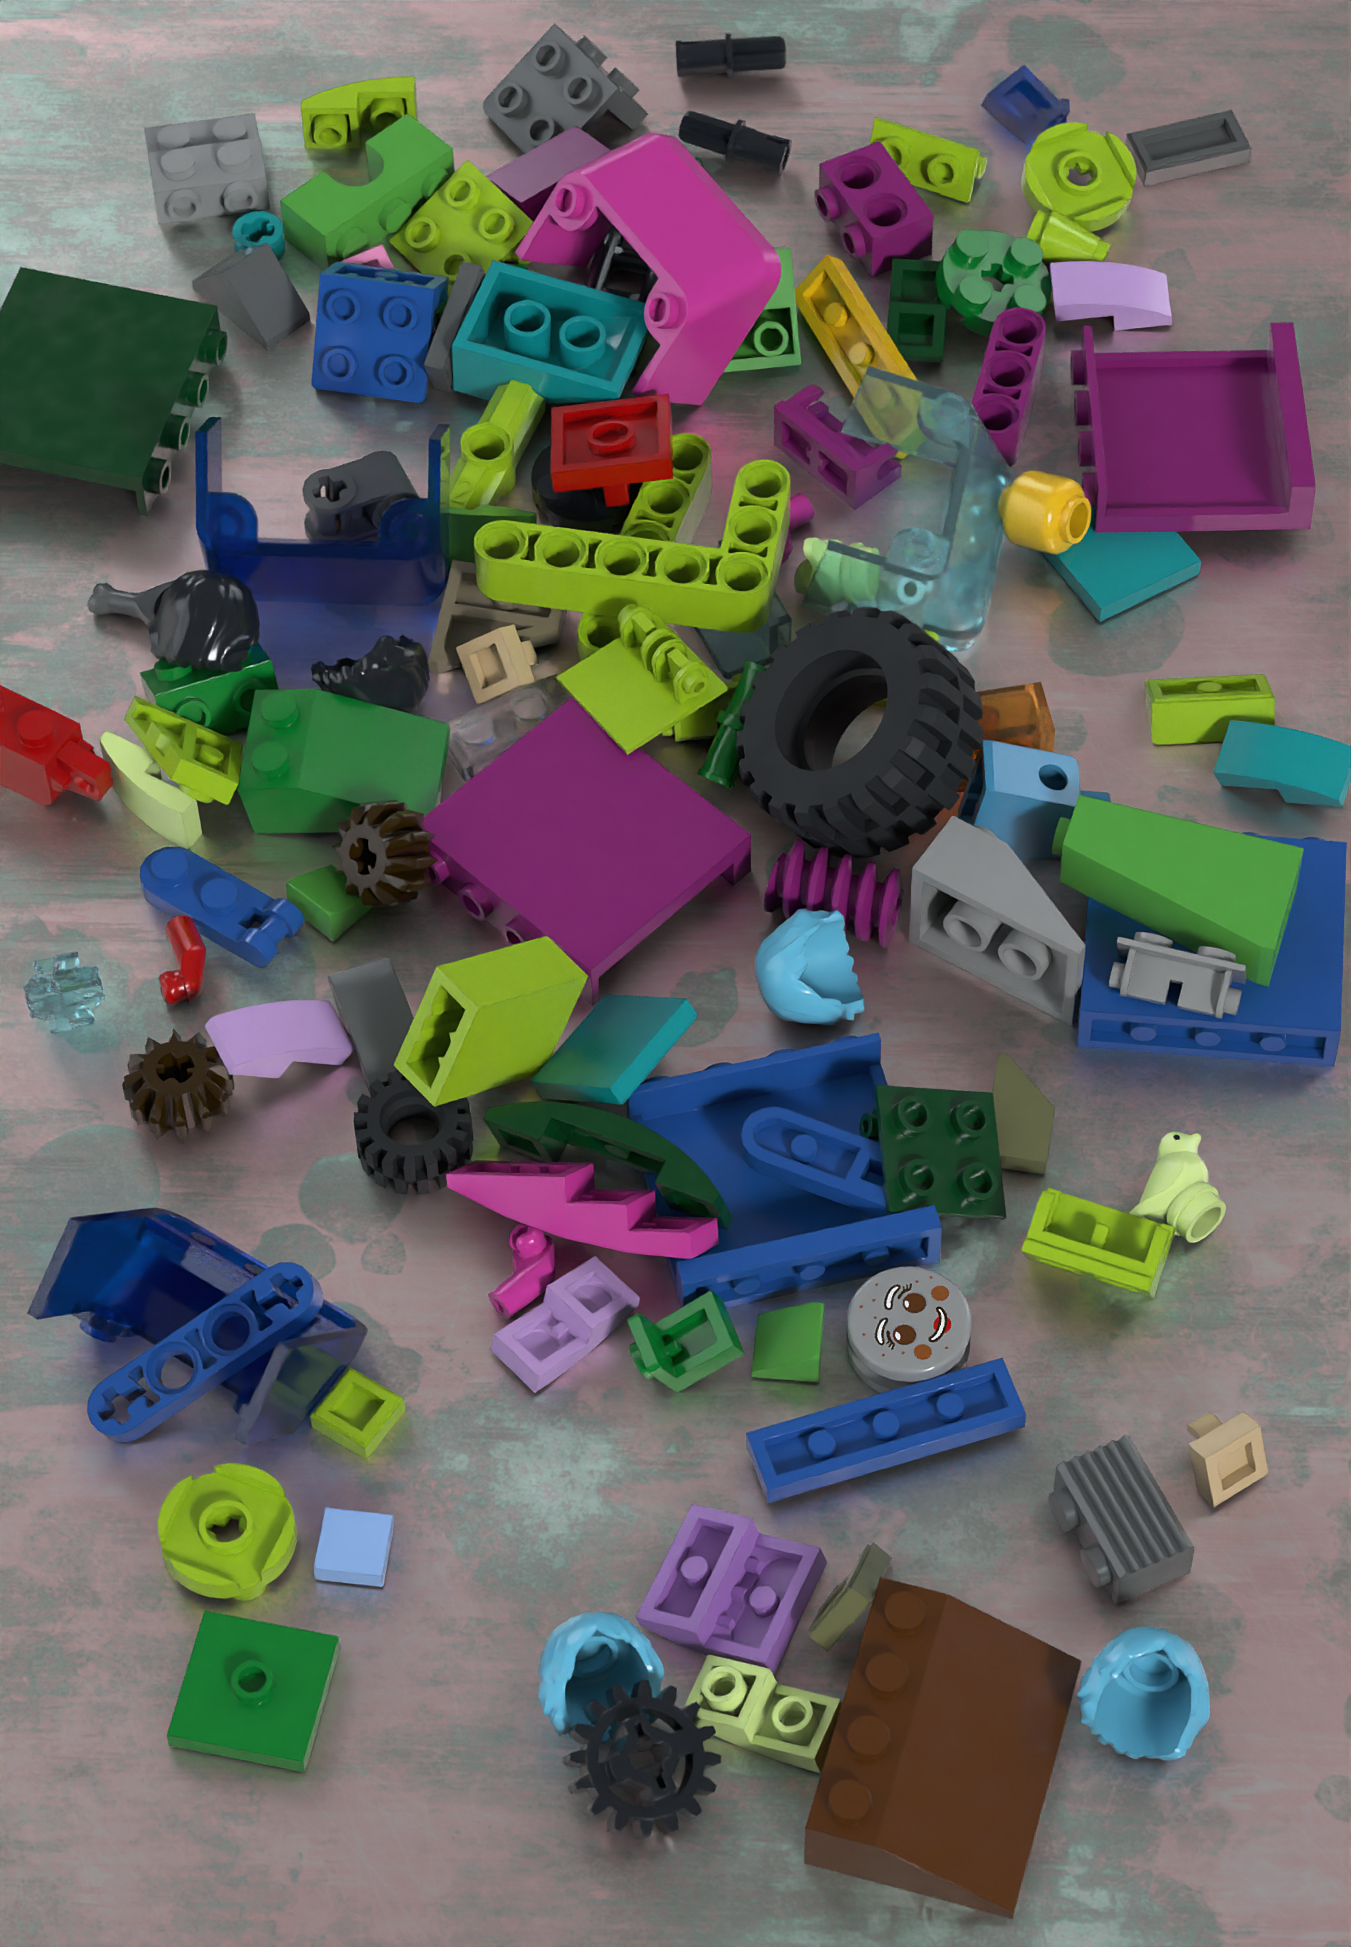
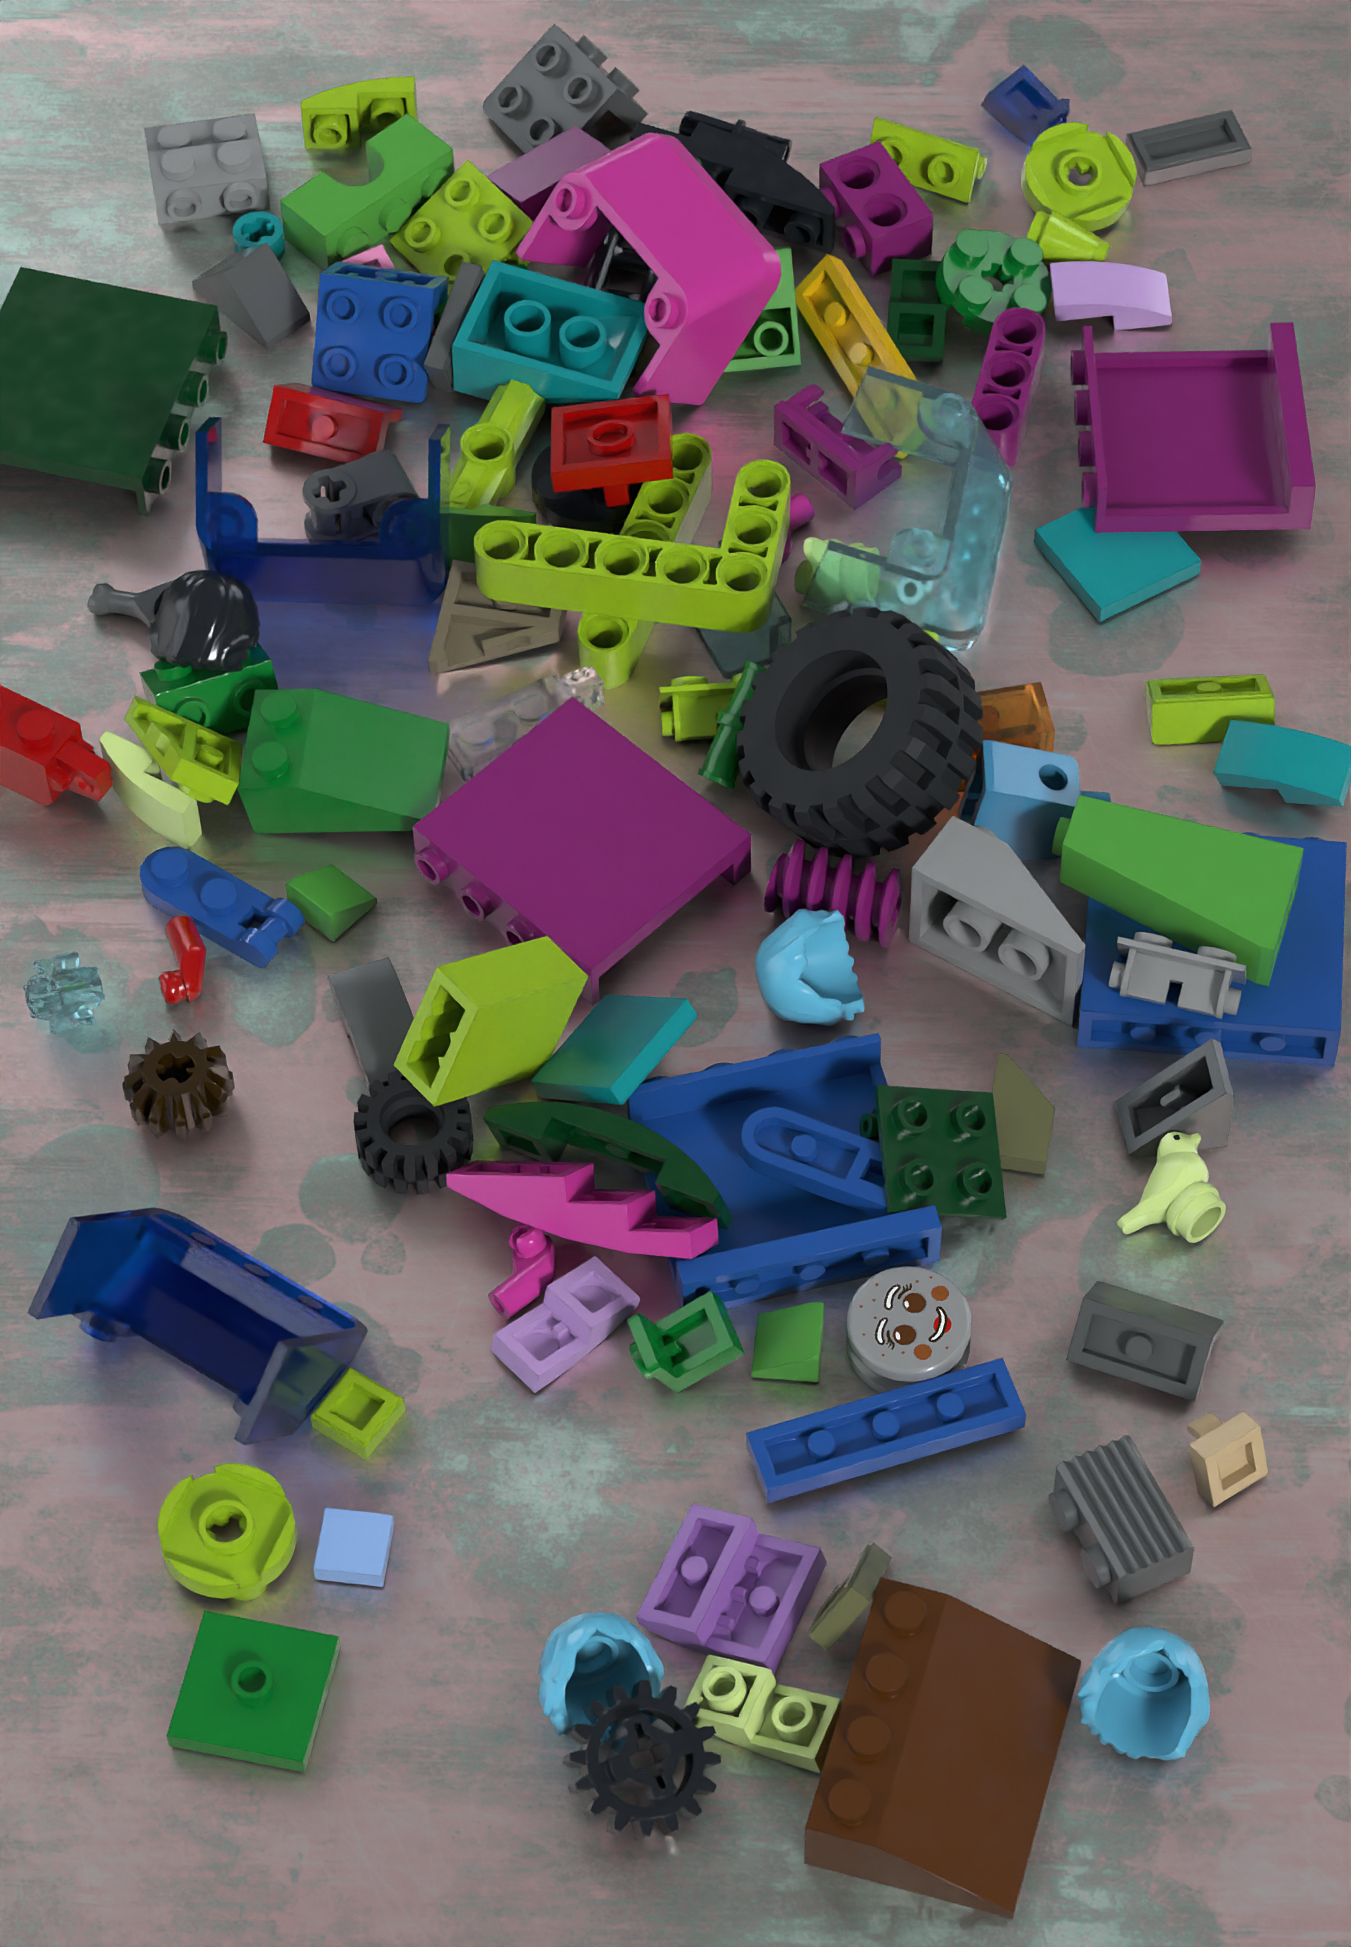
blue beam [87,1262,323,1442] -> none
lavender slope [205,1000,355,1078] -> none
black hair [311,635,430,714] -> none
dark brown gear [331,800,439,907] -> none
tan tile [456,624,539,705] -> none
lime hinge [556,604,728,755] -> none
black axle [676,33,786,78] -> none
yellow head [998,470,1091,555] -> none
lime hinge [1021,1187,1176,1298] -> none
none -> red panel [263,383,403,463]
none -> black slope [629,122,835,255]
none -> dark grey panel [1066,1281,1224,1401]
none -> dark grey slope [1115,1039,1234,1159]

